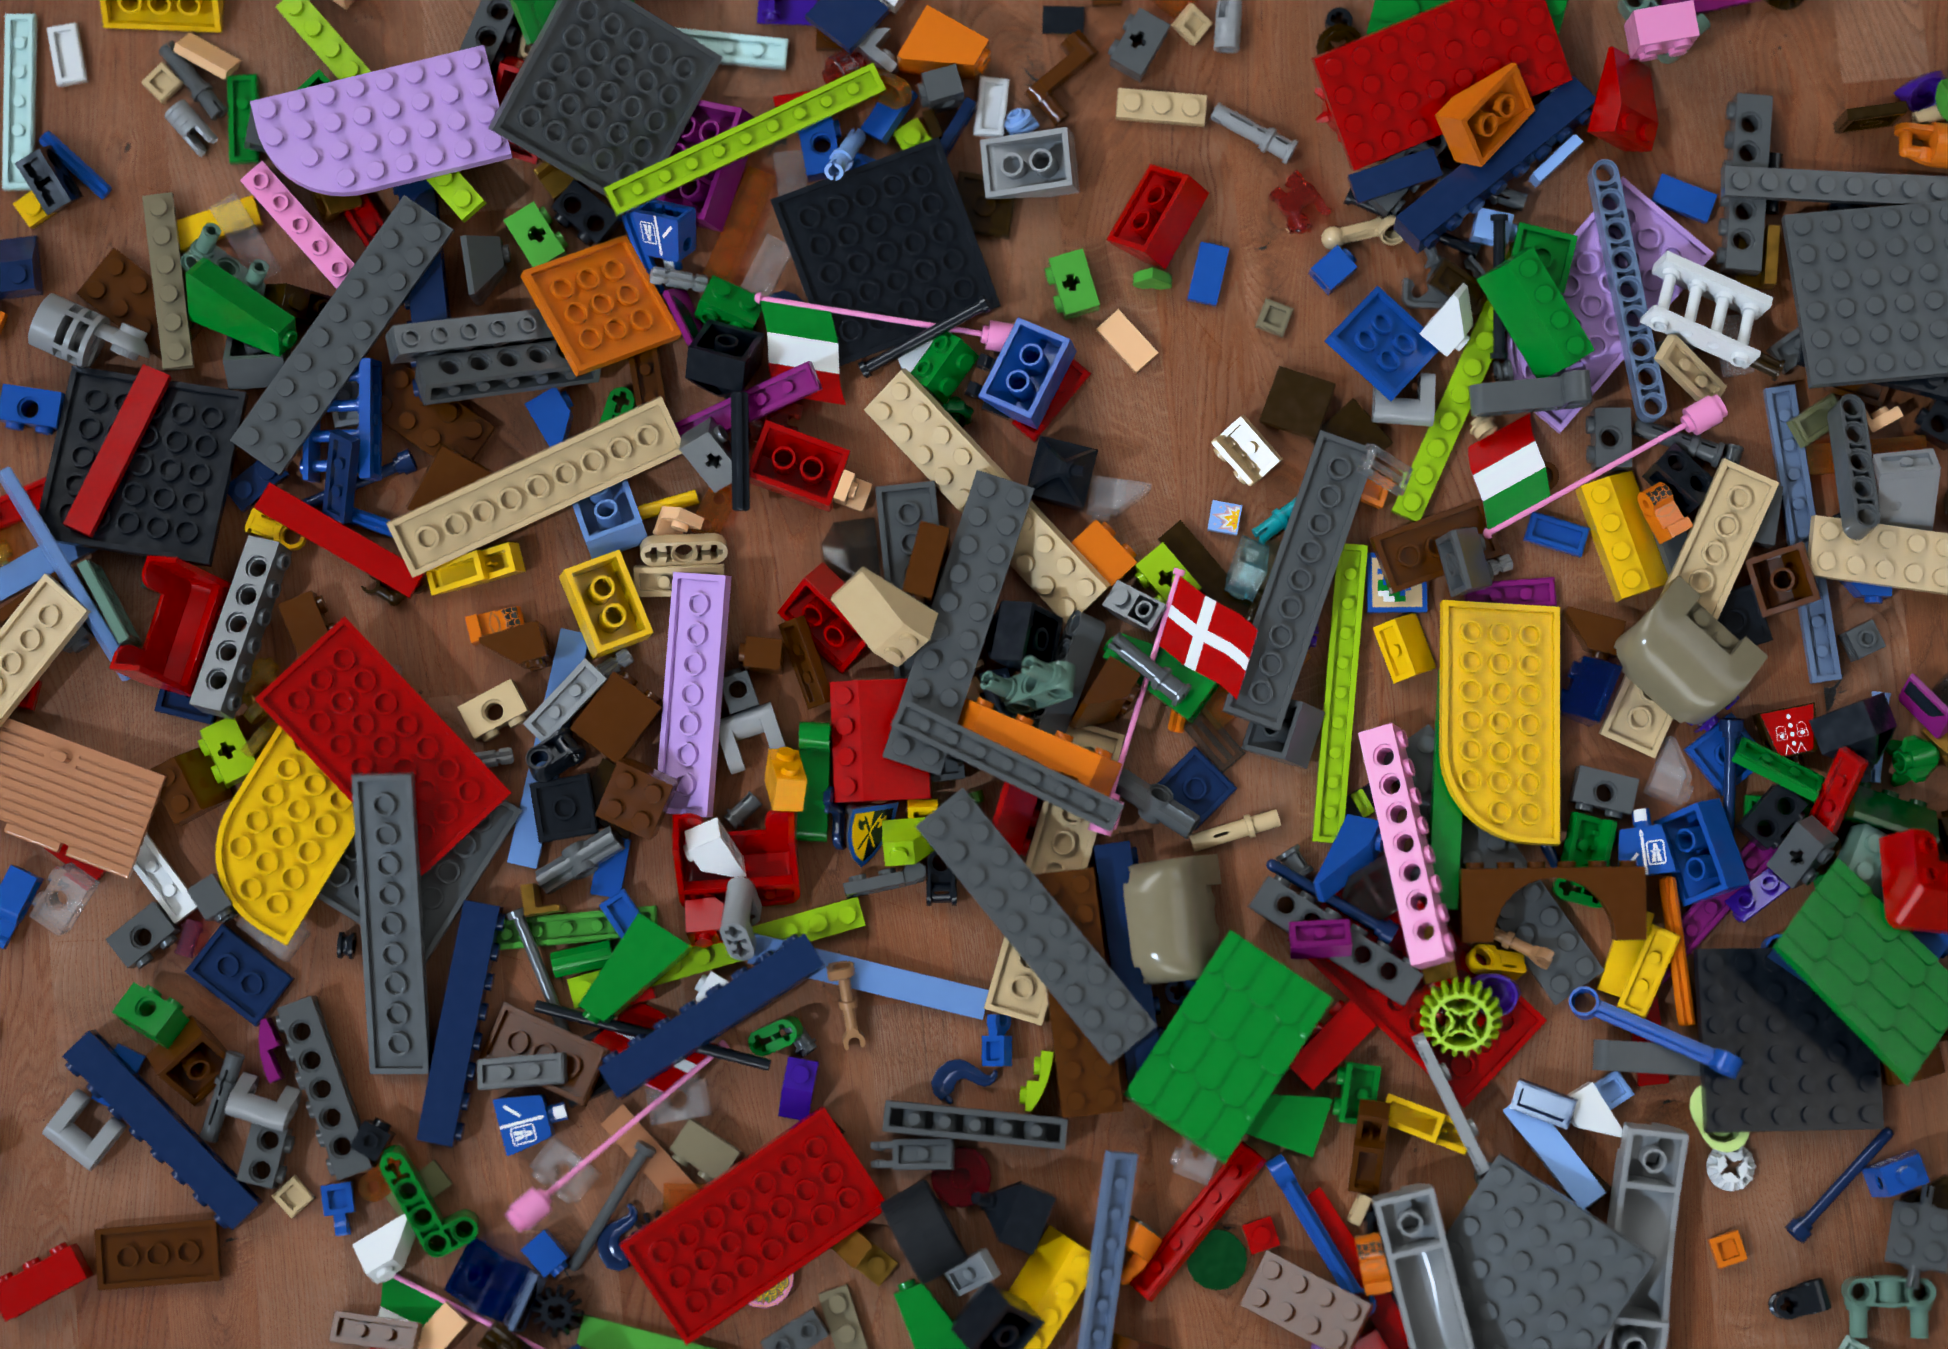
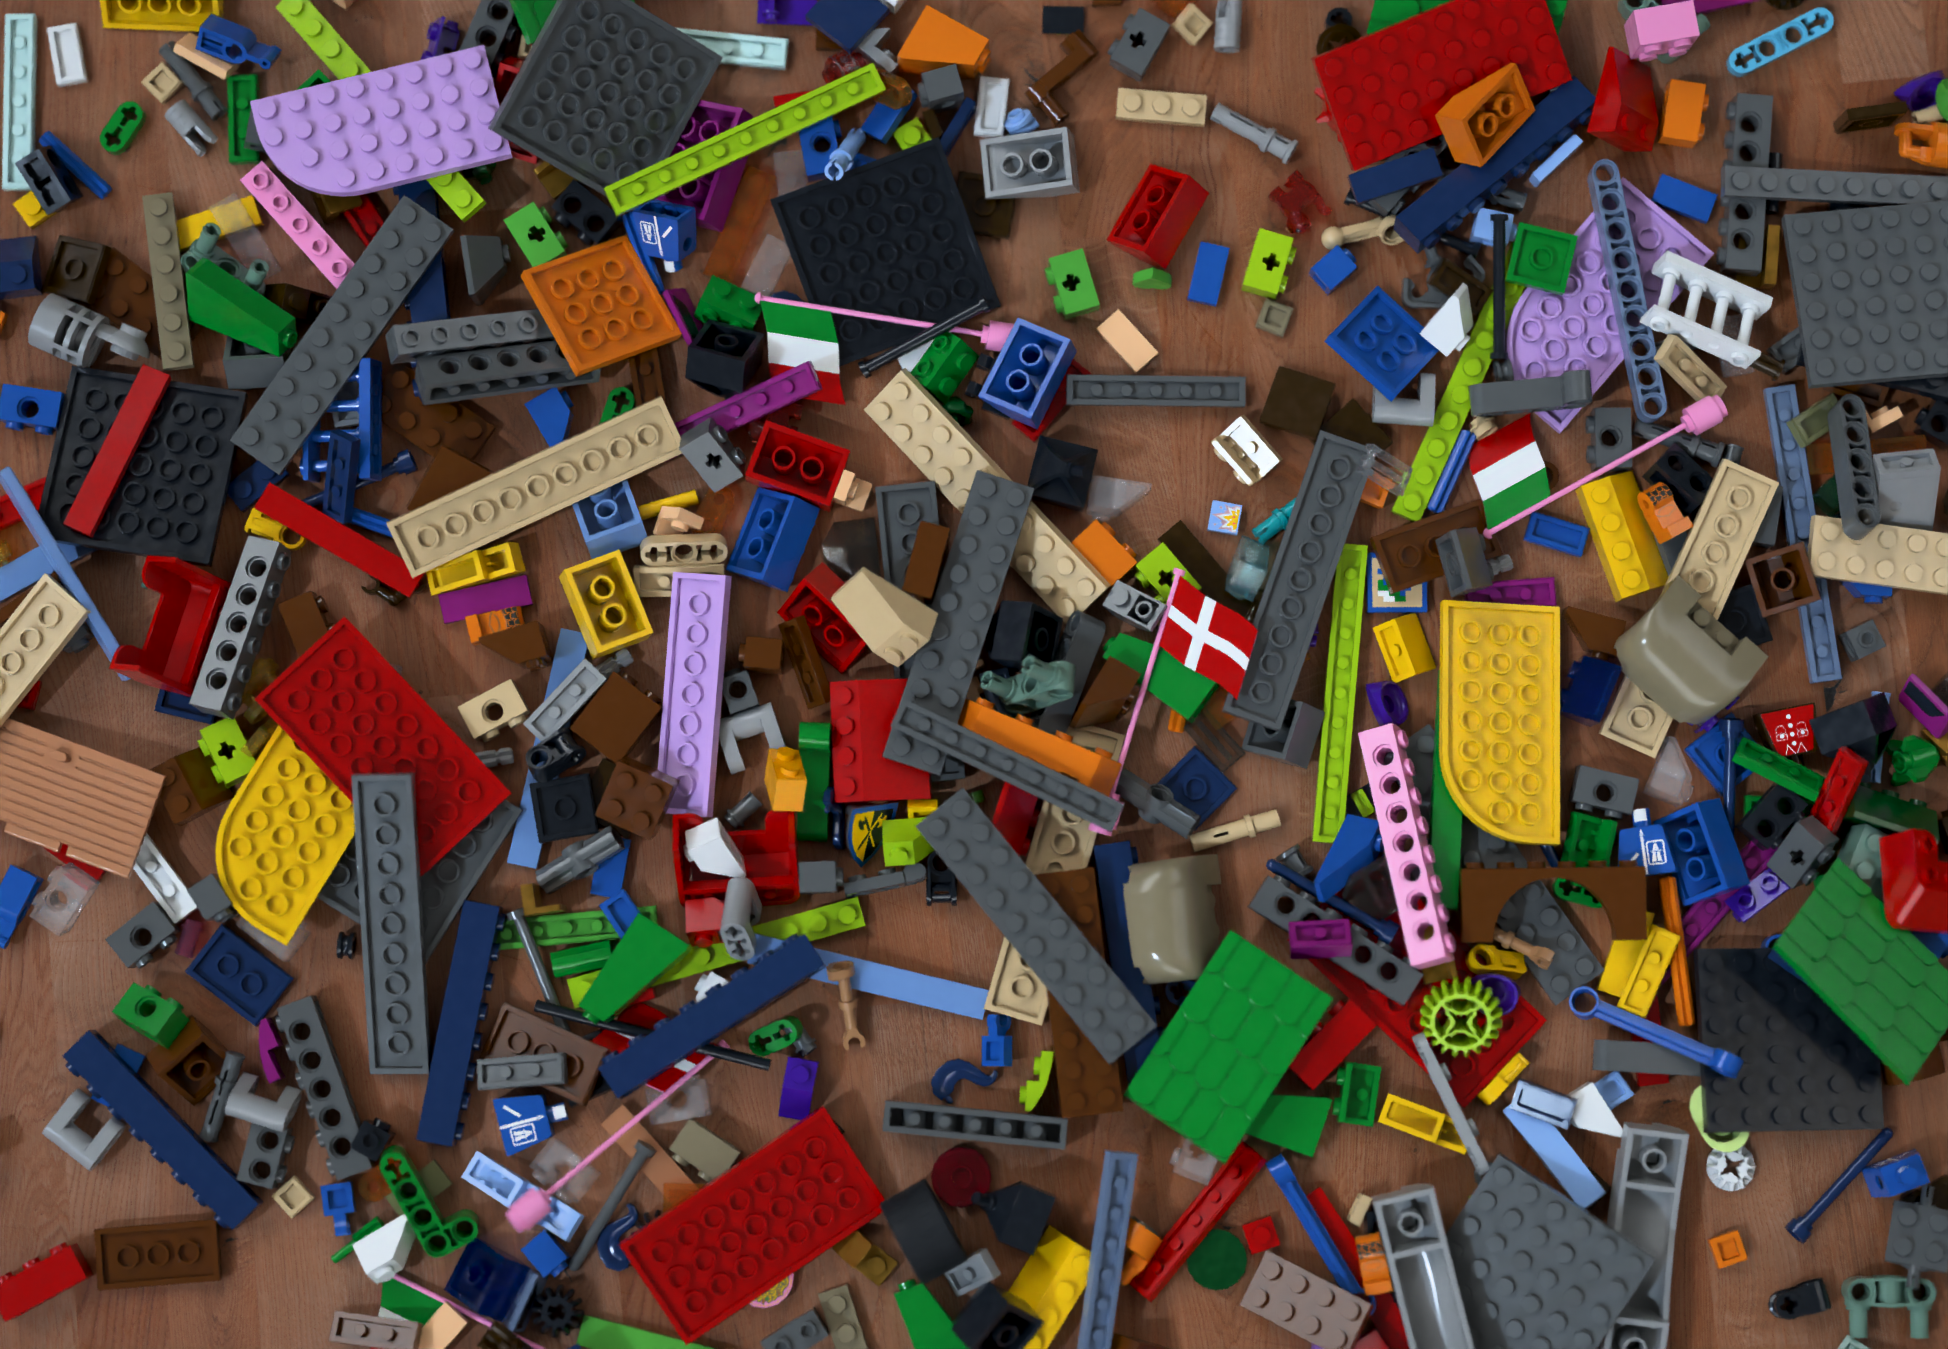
sand green tile [77,559,142,647] -> none
light grey axle [649,266,708,292] -> none
black axle [731,391,750,511] -> none
dark grey hinge [871,1139,955,1170] -> none
dark grey pin [1108,632,1192,707] -> none
reddish brown slope [1348,1099,1391,1195] -> none
green slope [1476,247,1595,378] -> none
none -> dark brown tile [41,235,112,305]
none -> green beam [100,101,146,155]
none -> blue piece [196,14,281,69]
none -> green axle [331,1216,385,1263]
none -> dark purple hinge [420,16,460,60]
none -> magenta tile [438,575,533,624]
none -> light blue slope [461,1151,585,1242]
none -> dark green piece [463,162,496,185]
none -> blue slope [725,487,820,592]
none -> dark grey brick [798,861,844,894]
none -> dark grey plate [1066,374,1245,408]
none -> lime brick [1241,228,1297,300]
none -> dark purple piece [1366,681,1409,726]
none -> blue axle [1427,430,1476,514]
none -> yellow piece [1477,1052,1530,1106]
none -> orange brick [1657,79,1709,149]
none -> medium azure beam [1726,7,1834,77]
none -> clear green brick [1813,474,1840,517]

